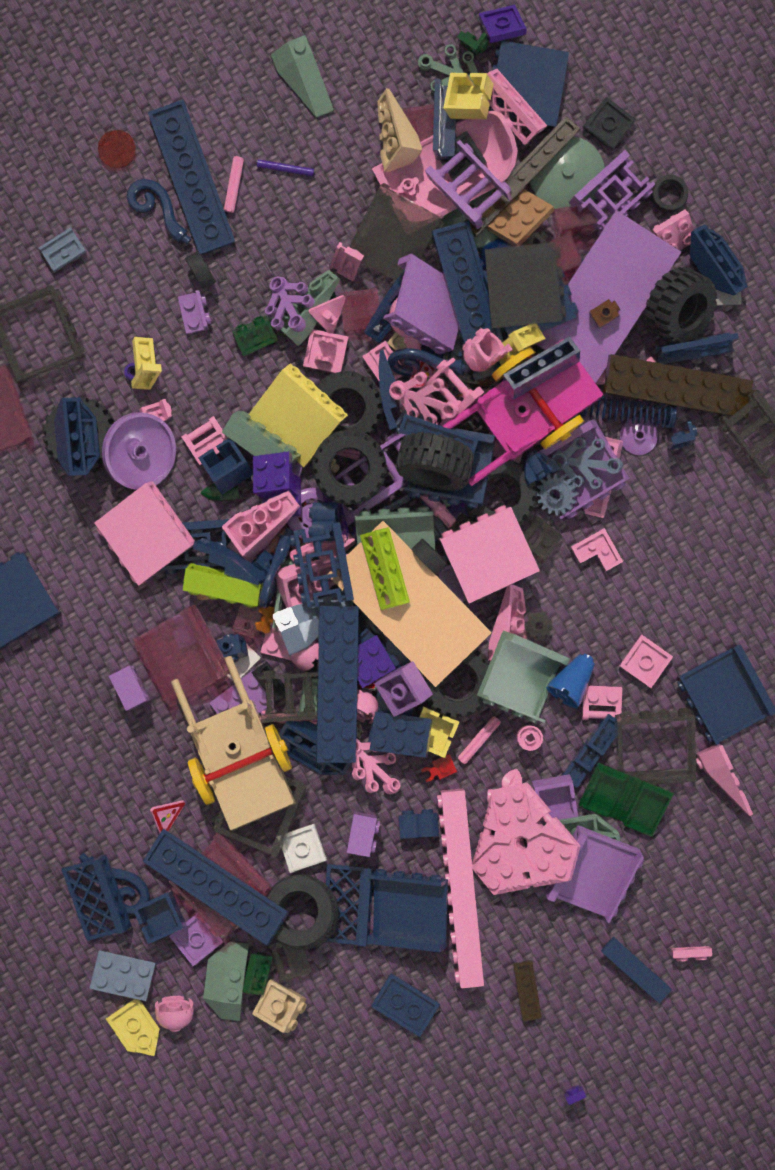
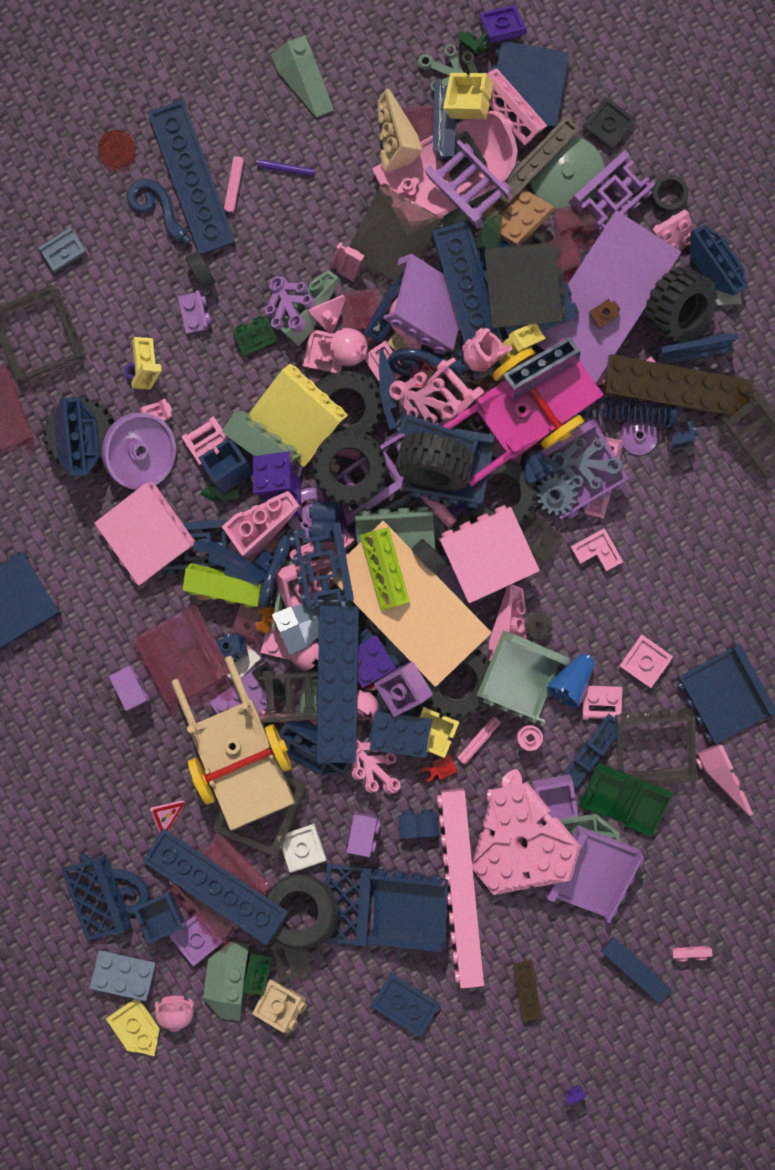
none -> bright pink cylinder [330,328,368,367]
none -> clear green tile [481,215,503,254]

